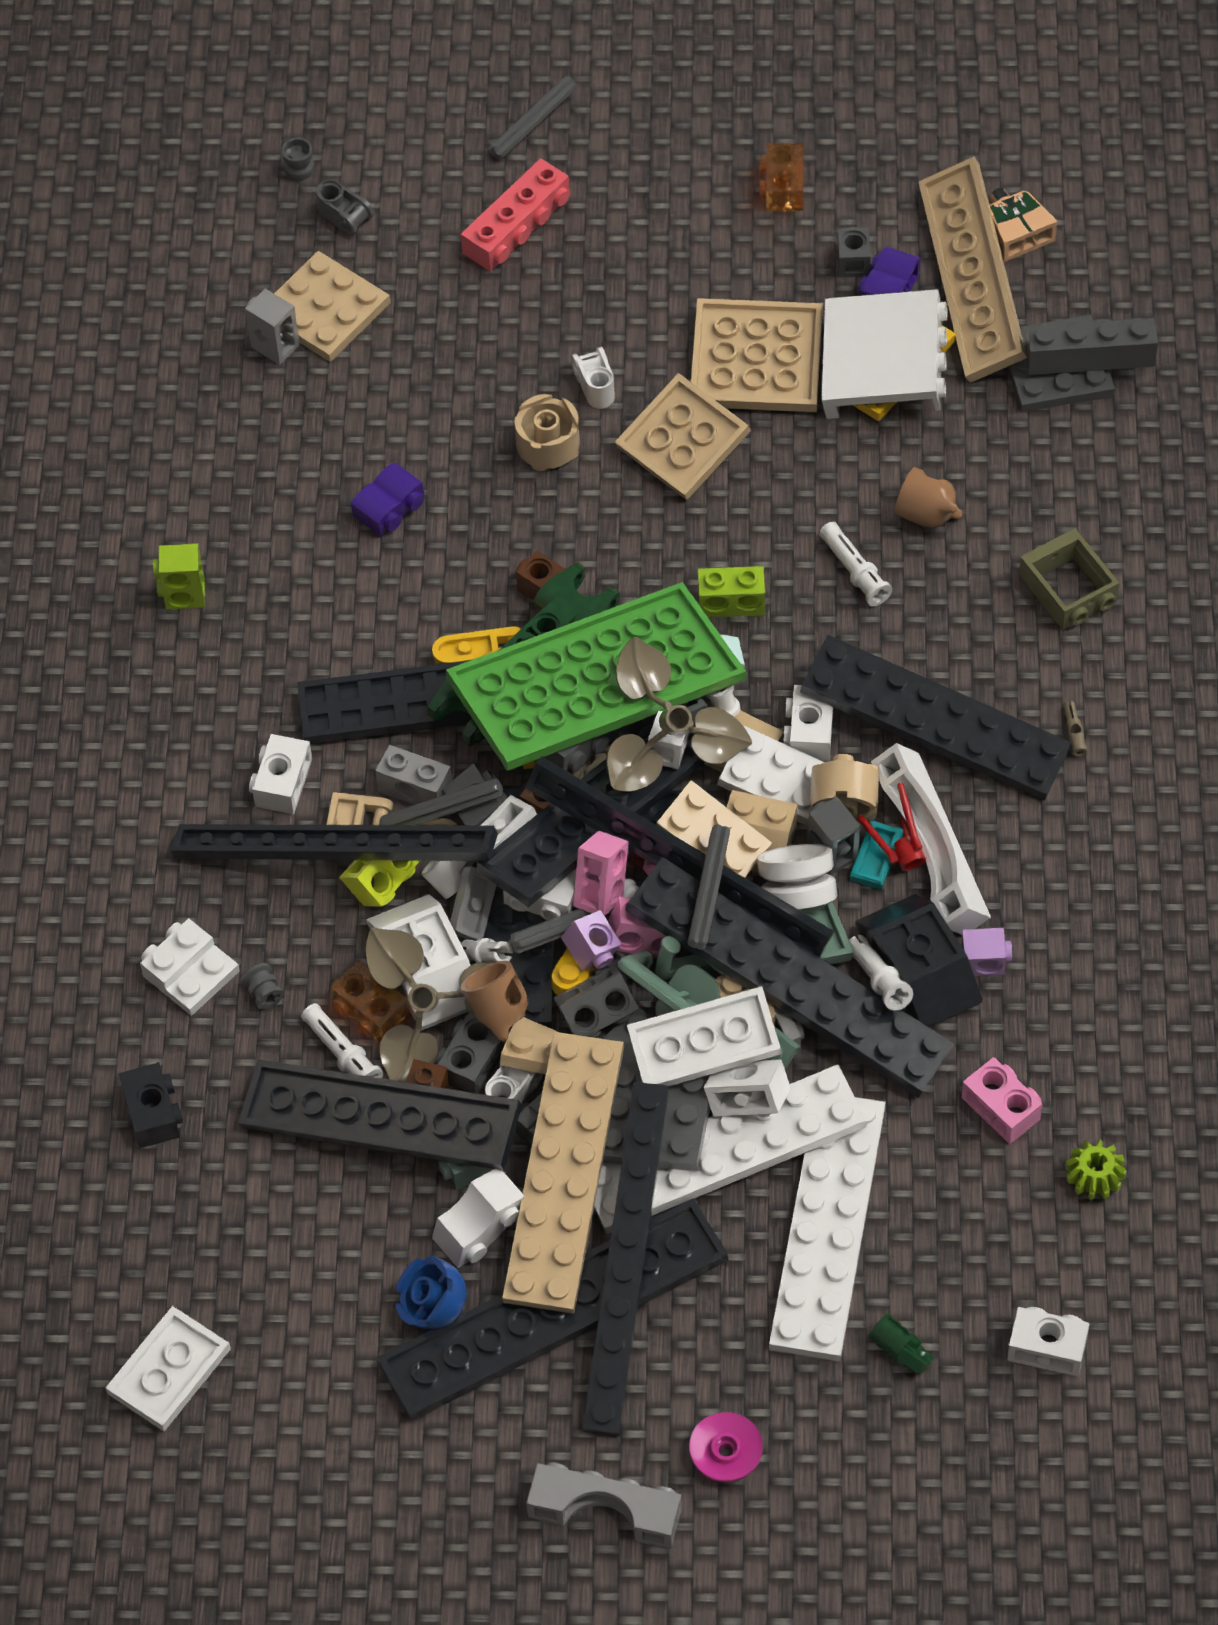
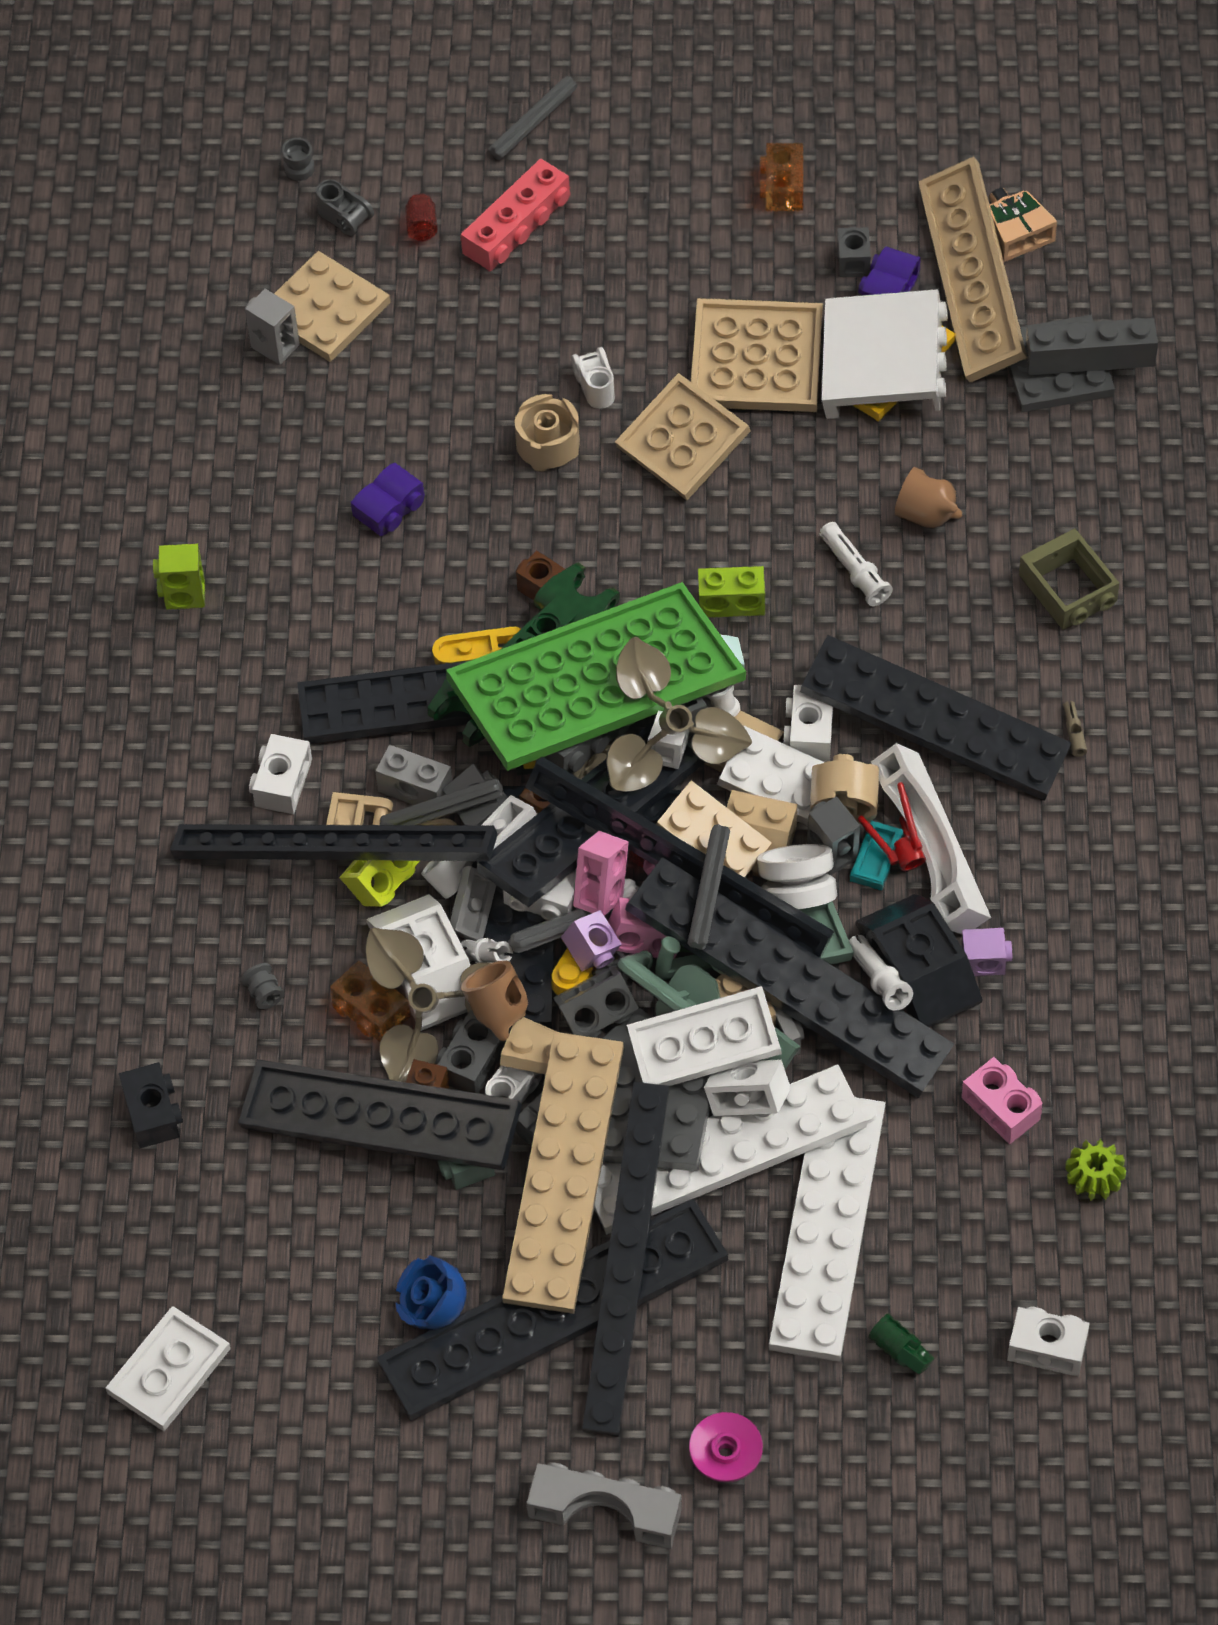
white plate [140,918,240,1016] -> none
white pin [301,1004,383,1079] -> none
white brick [432,1169,525,1268] -> none
none -> clear red brick [405,194,438,241]

